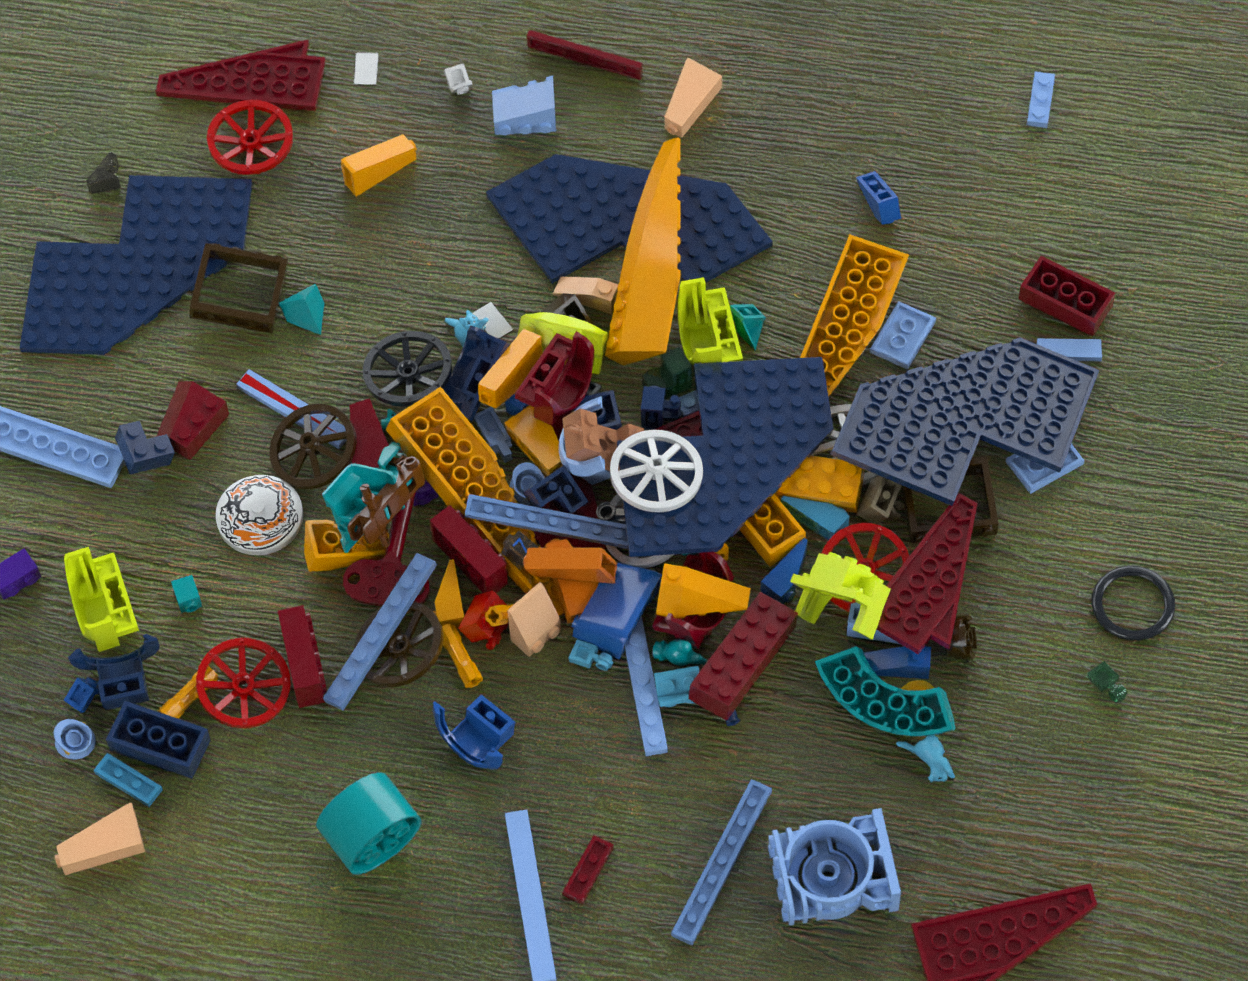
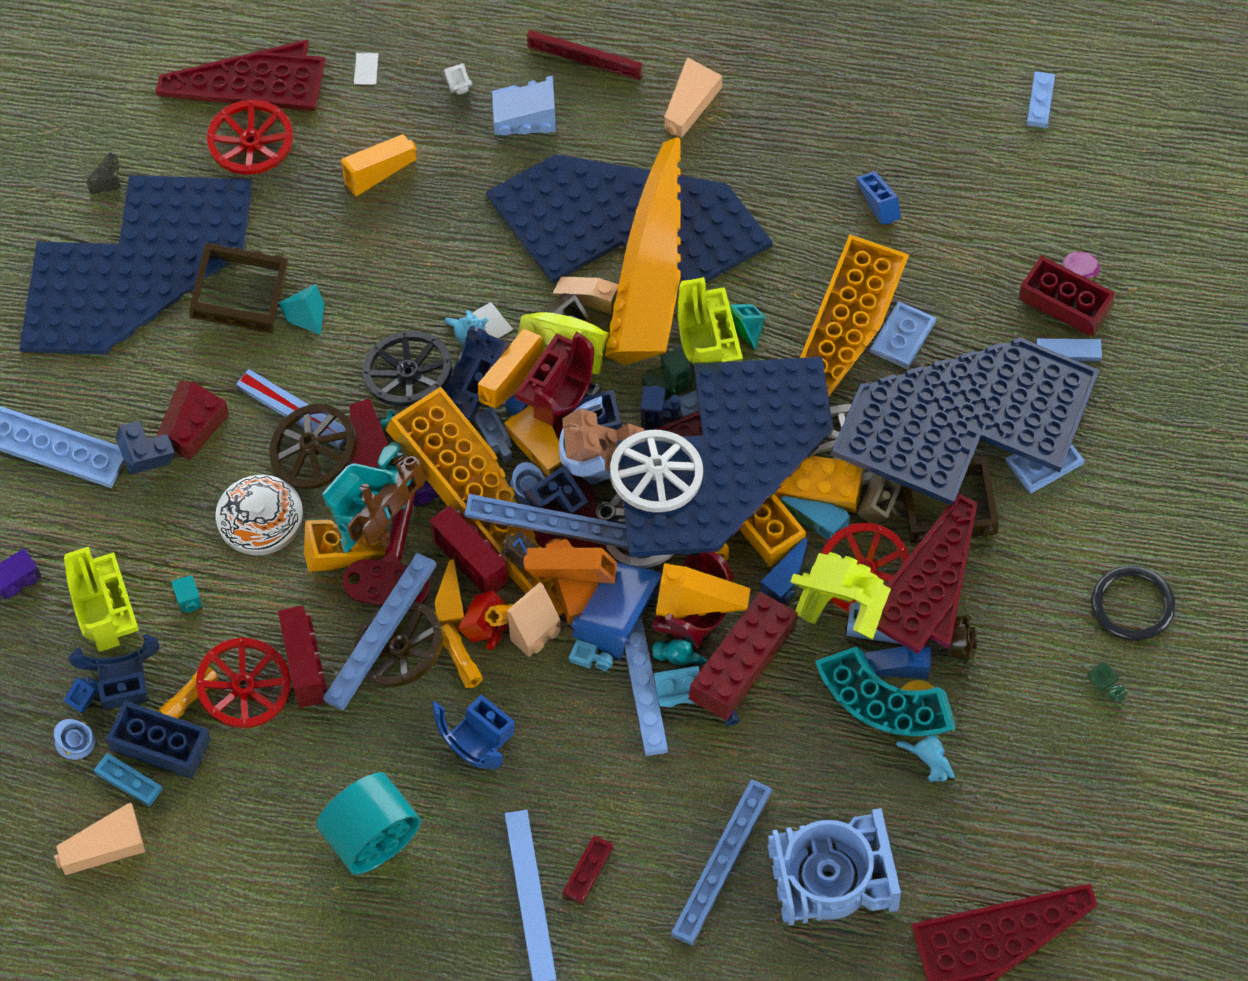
none -> piece [1063,251,1100,281]

